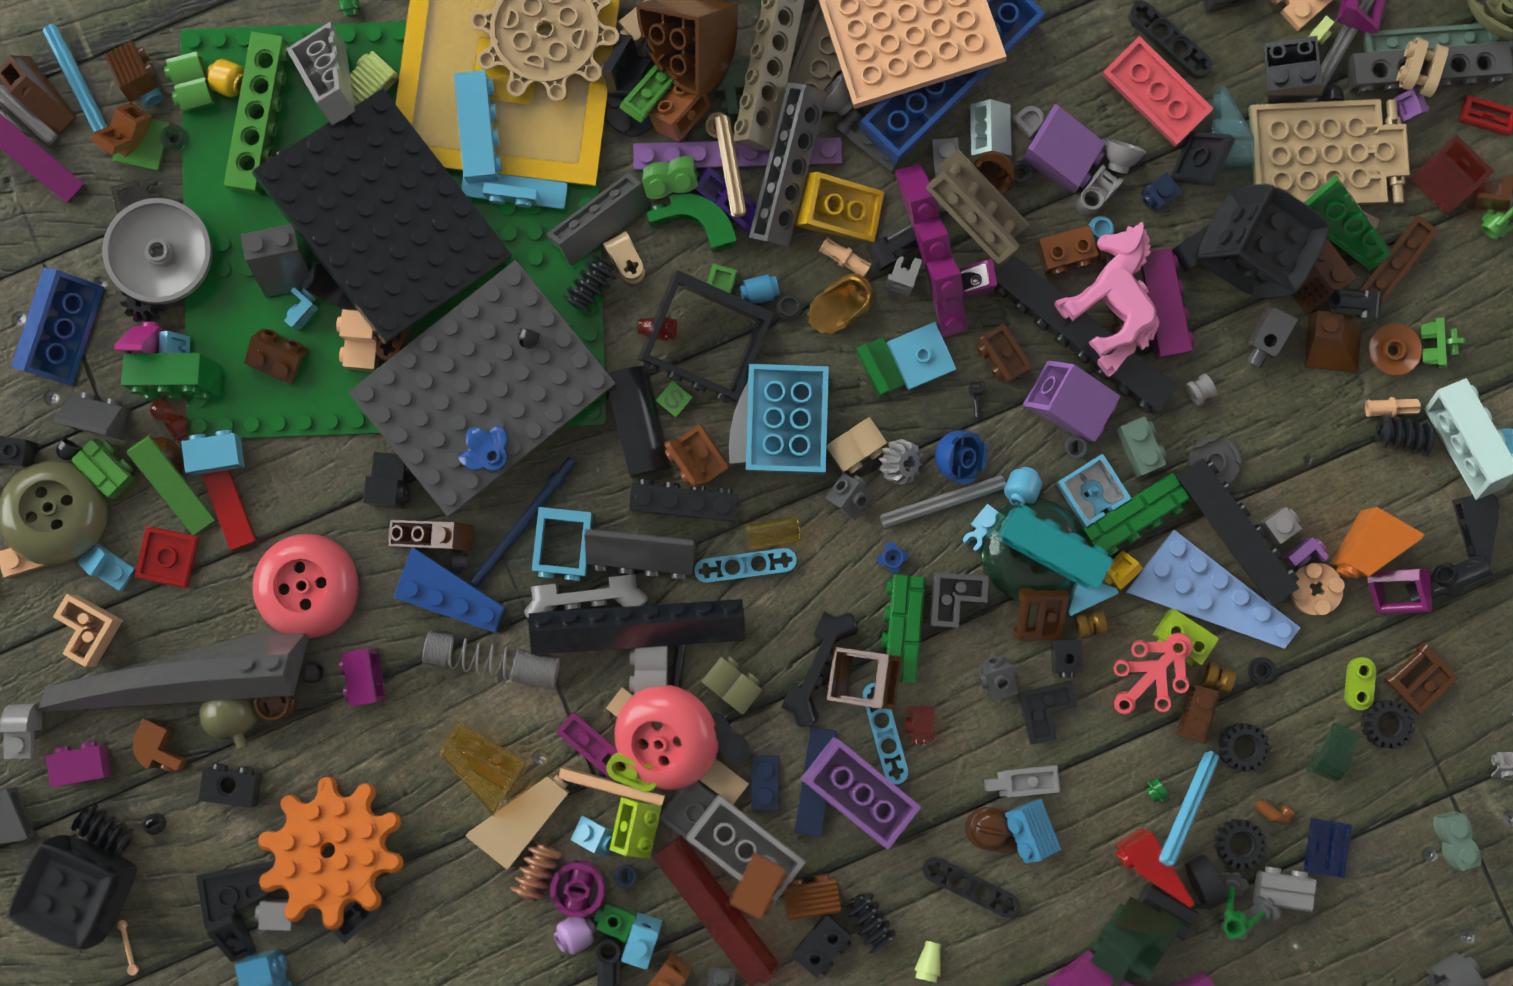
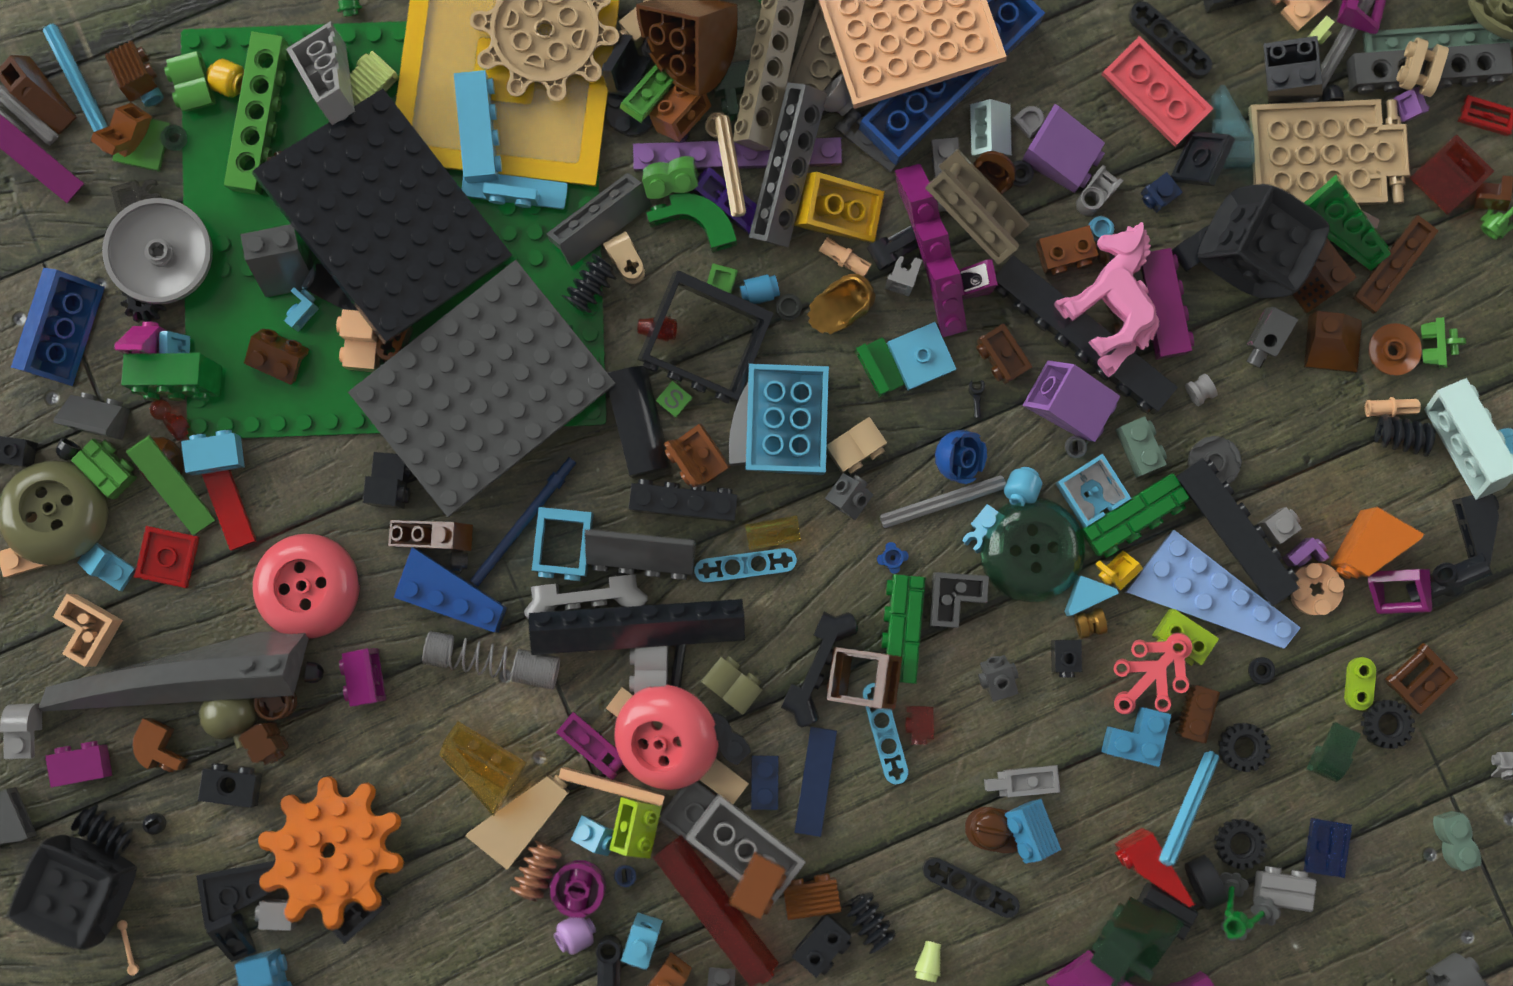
blue plate [459,424,508,471] -> none
black hinge [518,328,541,349] -> none
green brick [594,901,637,942] -> none
lime plate [607,752,657,792] -> none
medium lavender brick [800,737,921,849] -> none
light grey gear [879,439,923,485] -> none
teal brick [995,506,1113,590] -> none
reddish brown plate [1013,588,1069,641] -> none
black plate [1018,681,1077,745] -> none
light grey piece [1102,139,1146,174] -> none
green plate [1146,778,1170,803] -> none
pearl gold wheel [1201,661,1236,695] -> none
dark orange arm [1254,798,1295,825] -> none
black piece [1328,289,1383,319] -> none
none -> reddish brown brick [239,722,289,766]
none -> dark azure brick [1101,707,1171,767]

